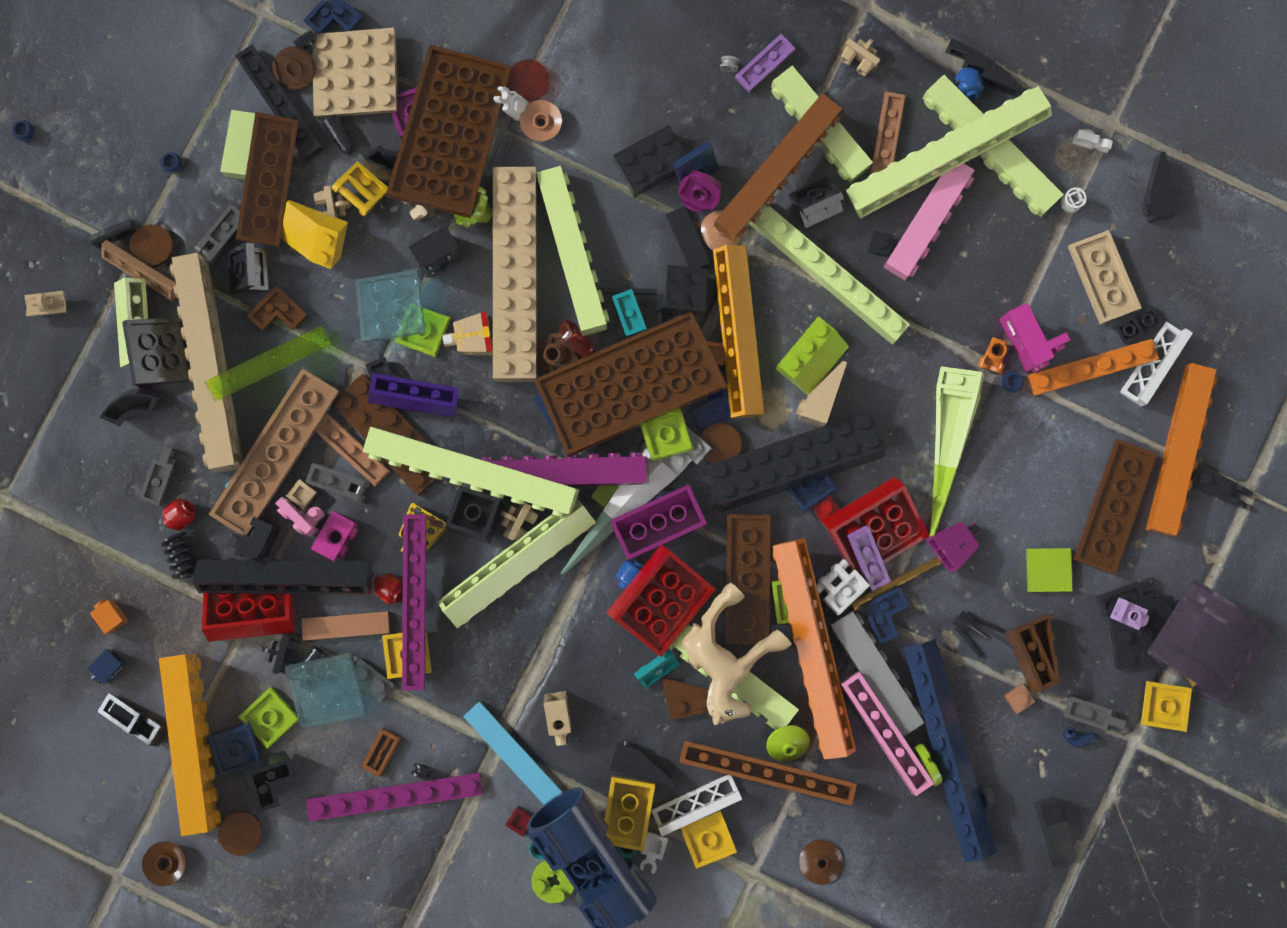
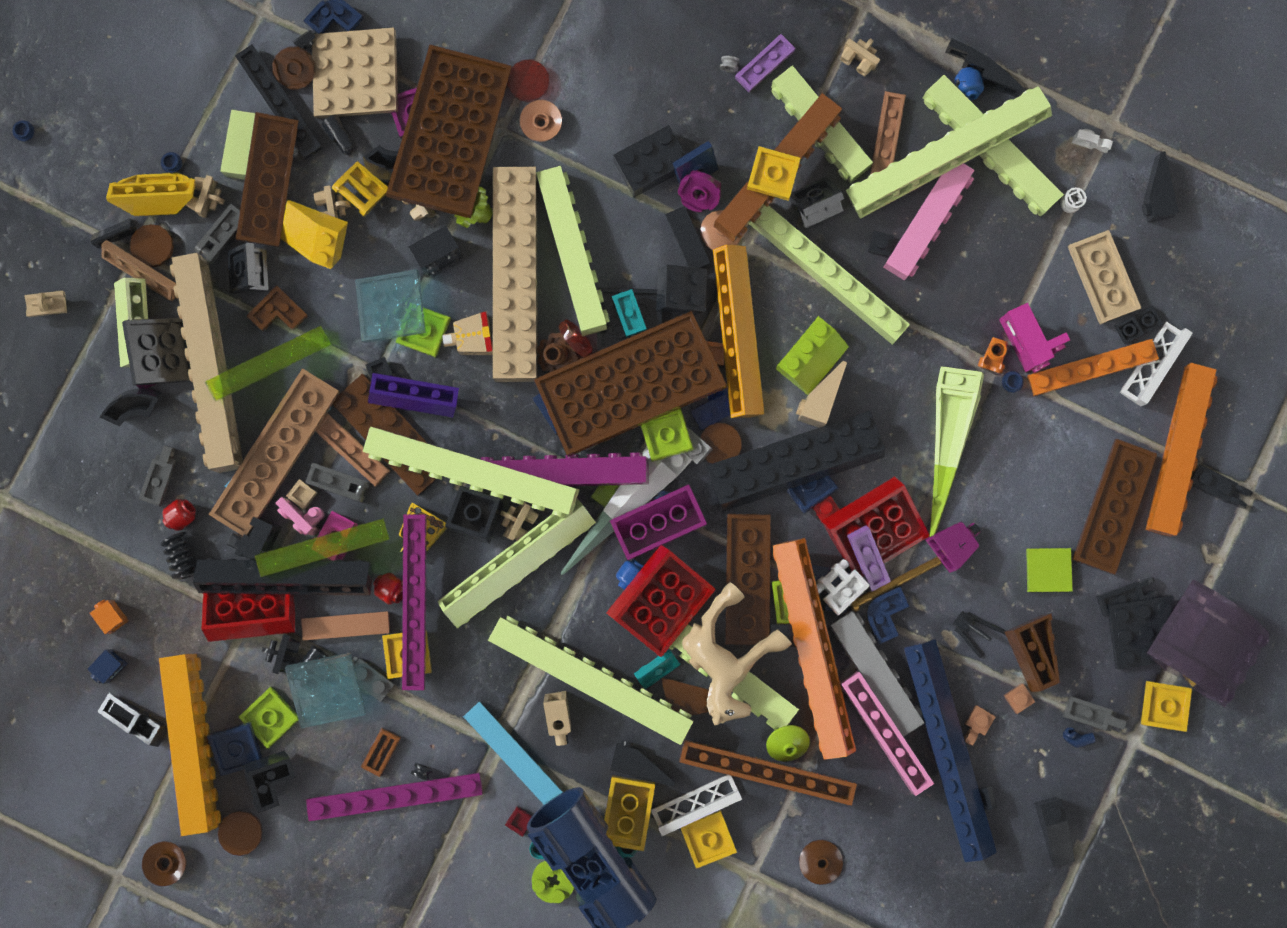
white plate [493,87,529,121] -> none
white plate [640,831,668,874] -> none
lime tile [913,744,942,786] -> none
lavender brick [1110,598,1149,630] -> none
none -> yellow wedge [106,173,196,216]
none -> tan hips [186,175,225,218]
none -> clear neon green plate [255,518,389,577]
none -> yellowish green brick [488,616,694,745]
none -> yellow plate [747,146,800,201]
none -> nougat plate [964,705,995,746]

